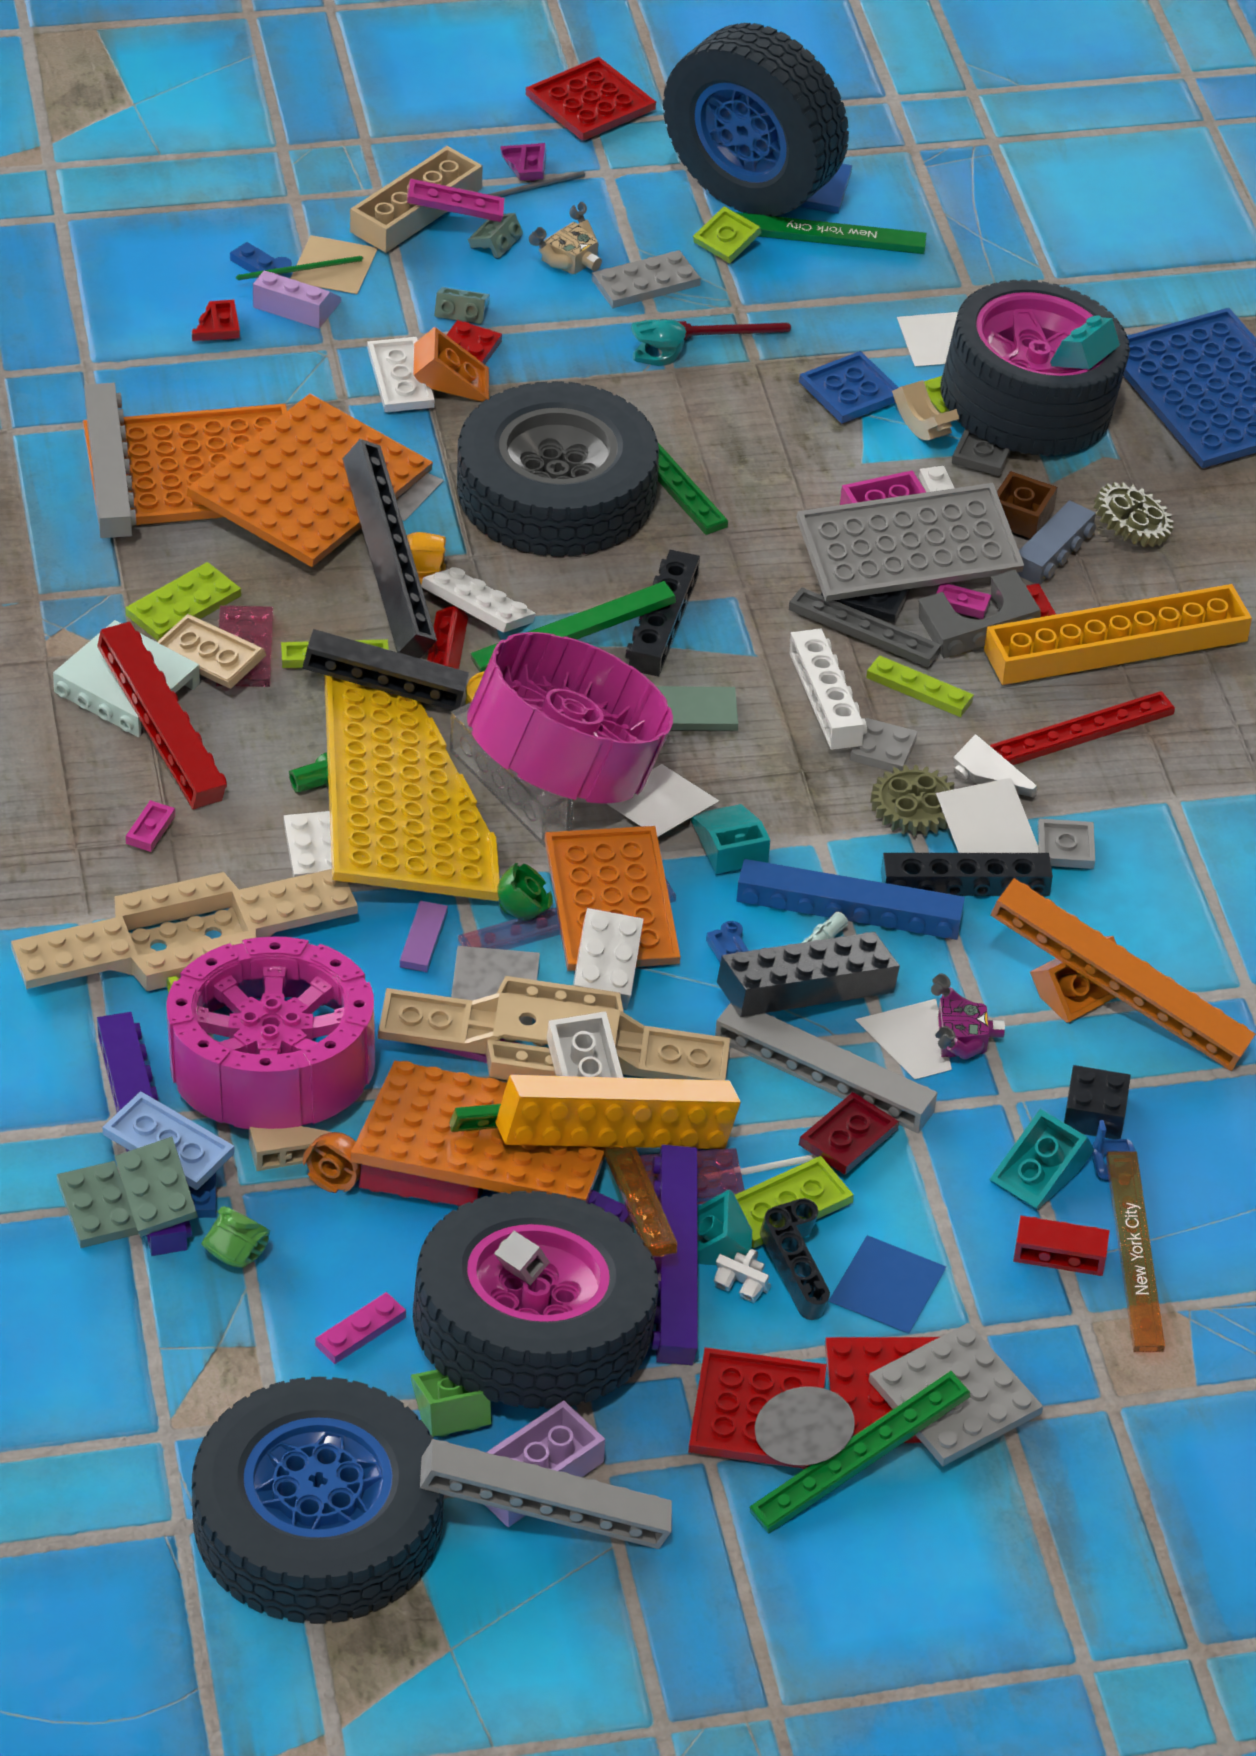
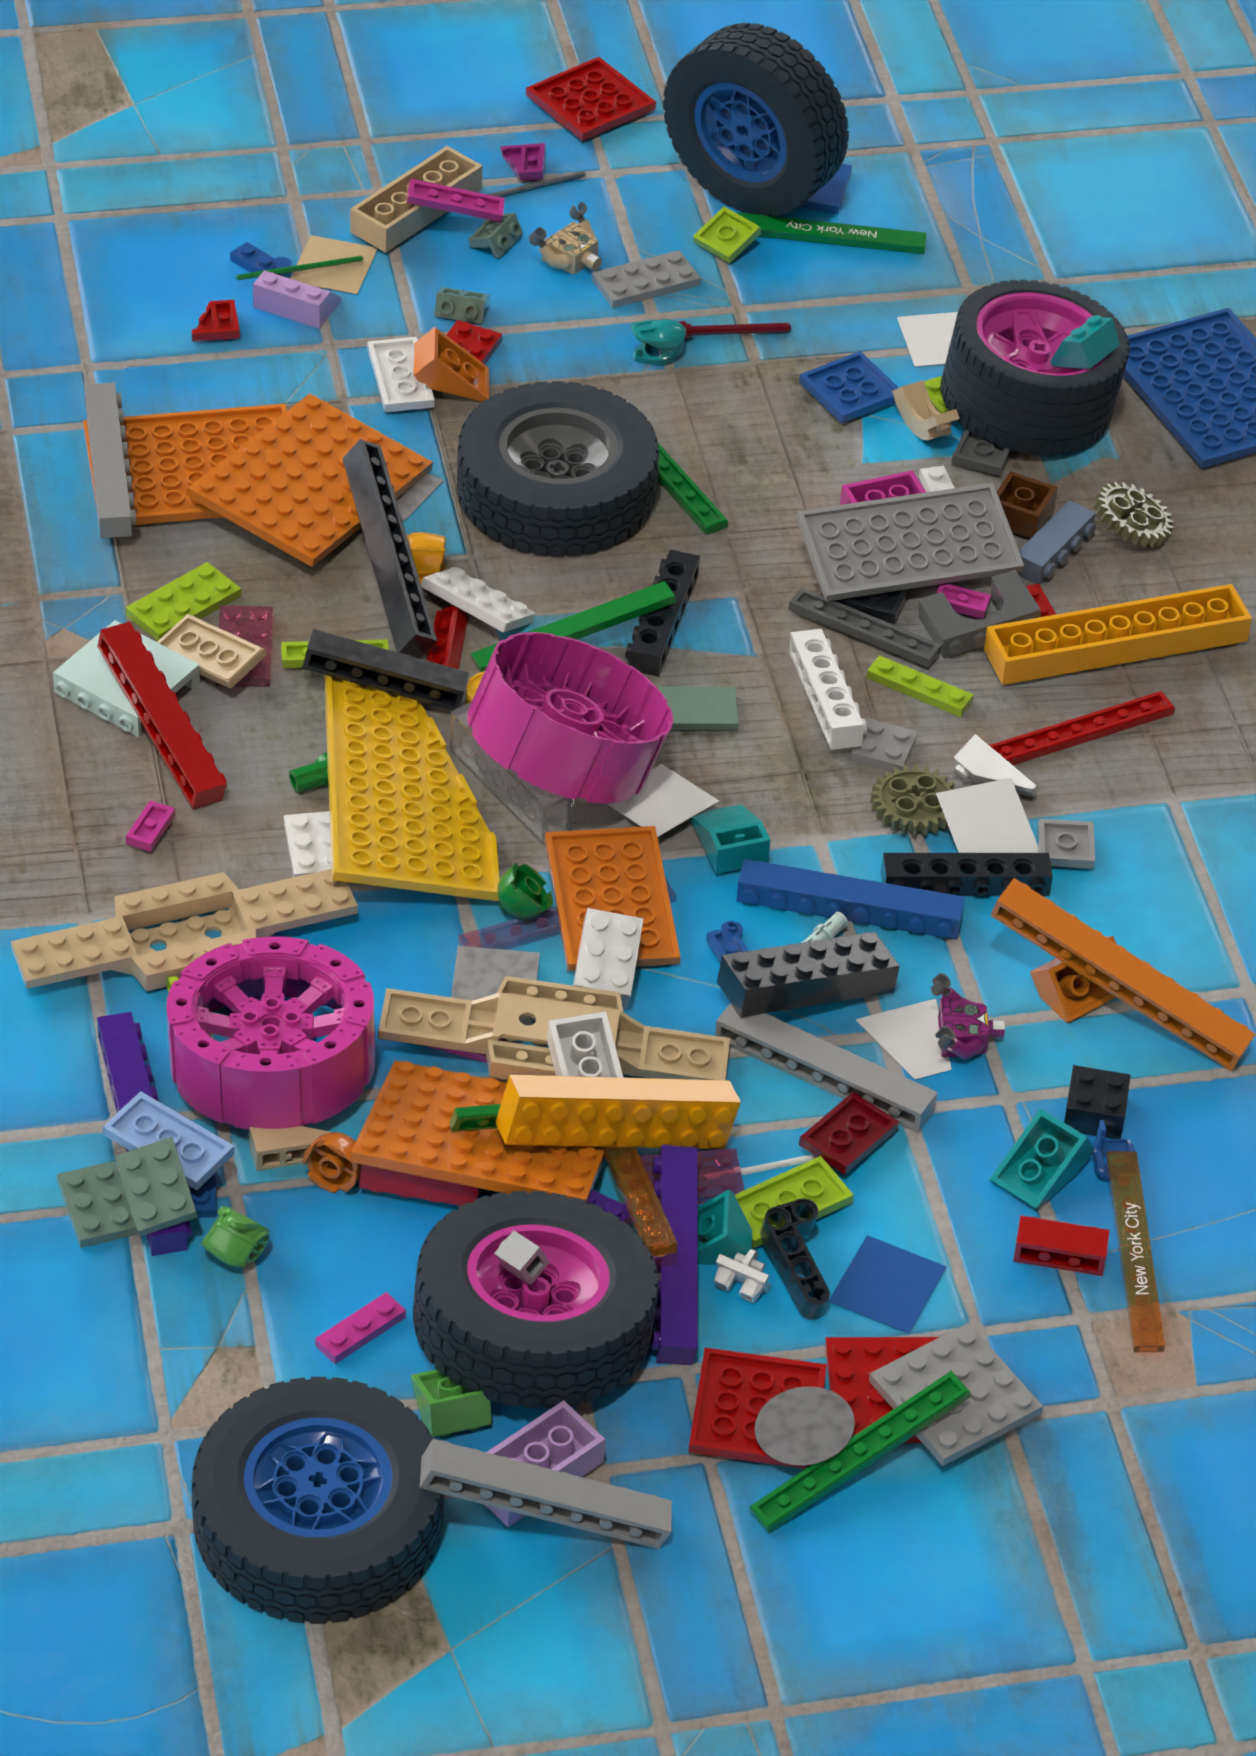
medium lavender tile [400,901,448,972] -> none

